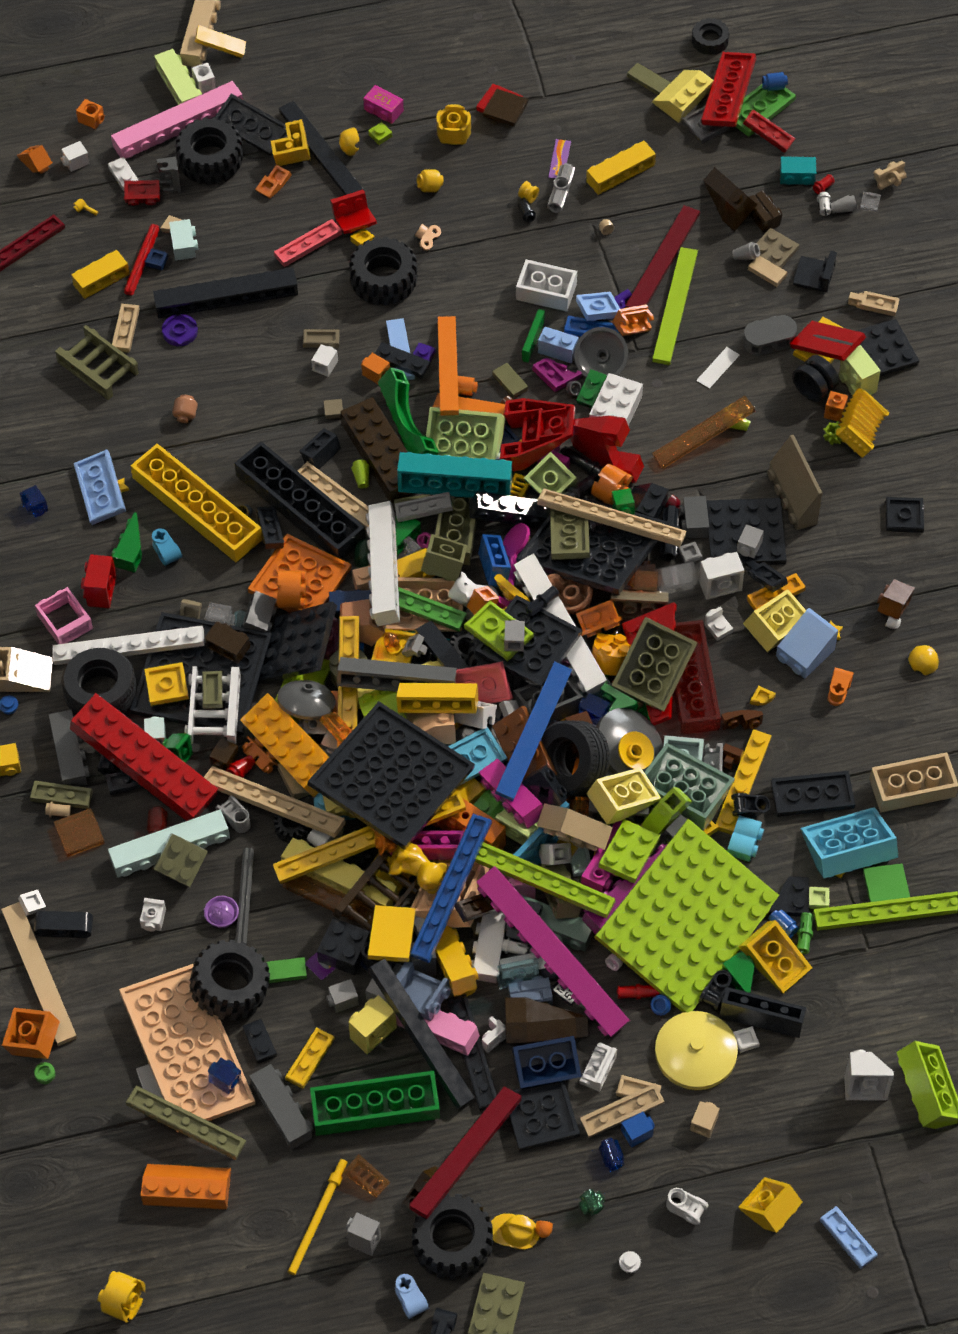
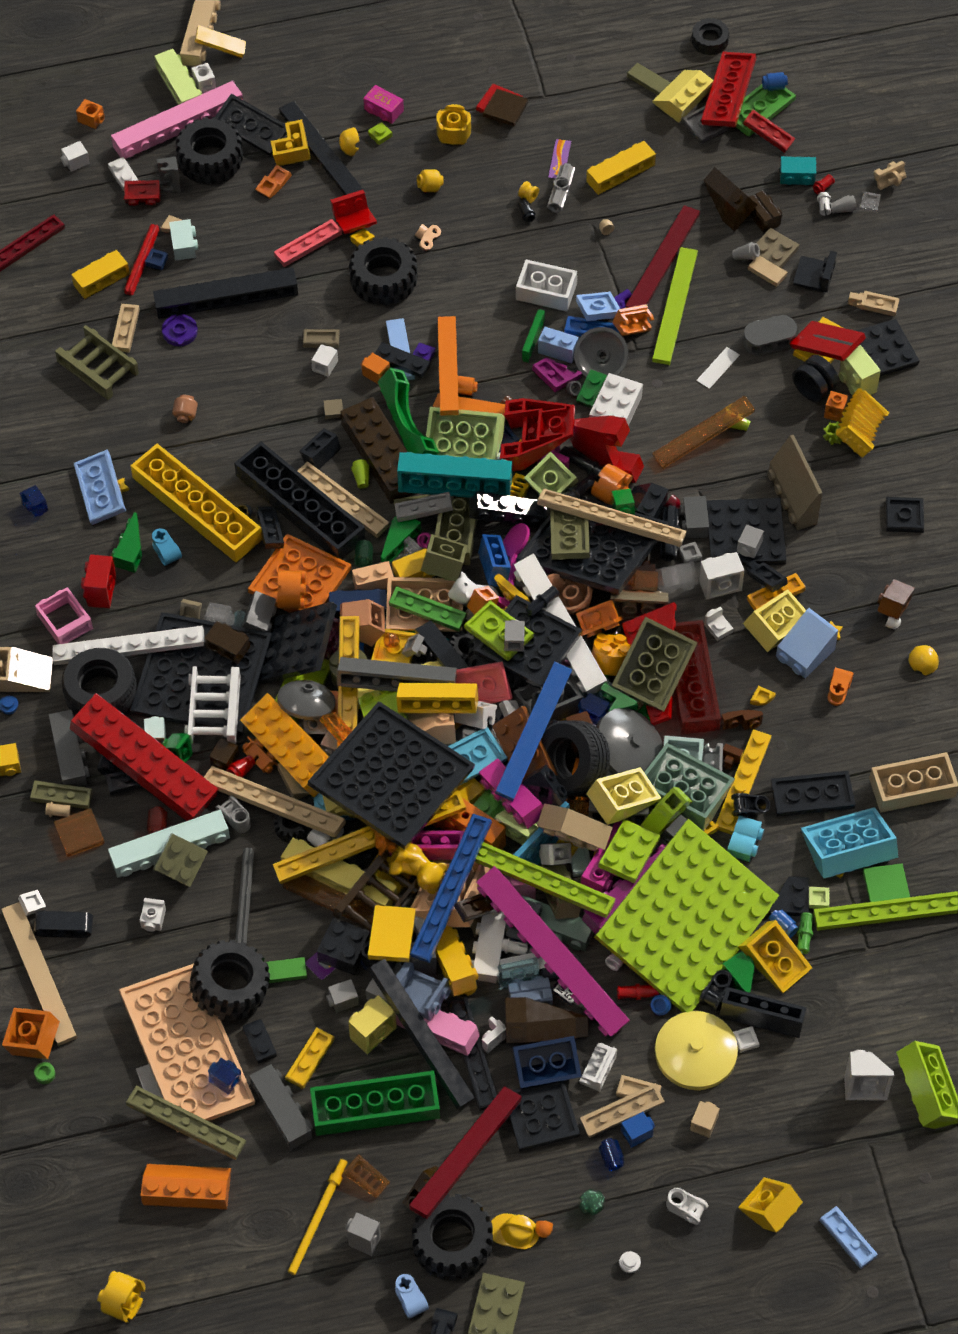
orange slope [17,145,52,174] -> none
yellow hand [74,199,98,215] -> none
yellow plate [144,662,189,706] -> none
olive tile [202,671,223,709] -> none
medium lavender hat [204,896,239,929] -> none
white brick [366,501,400,627] -> none
olive tile [492,363,528,399] -> none
yellow dish [618,731,654,769] -> none

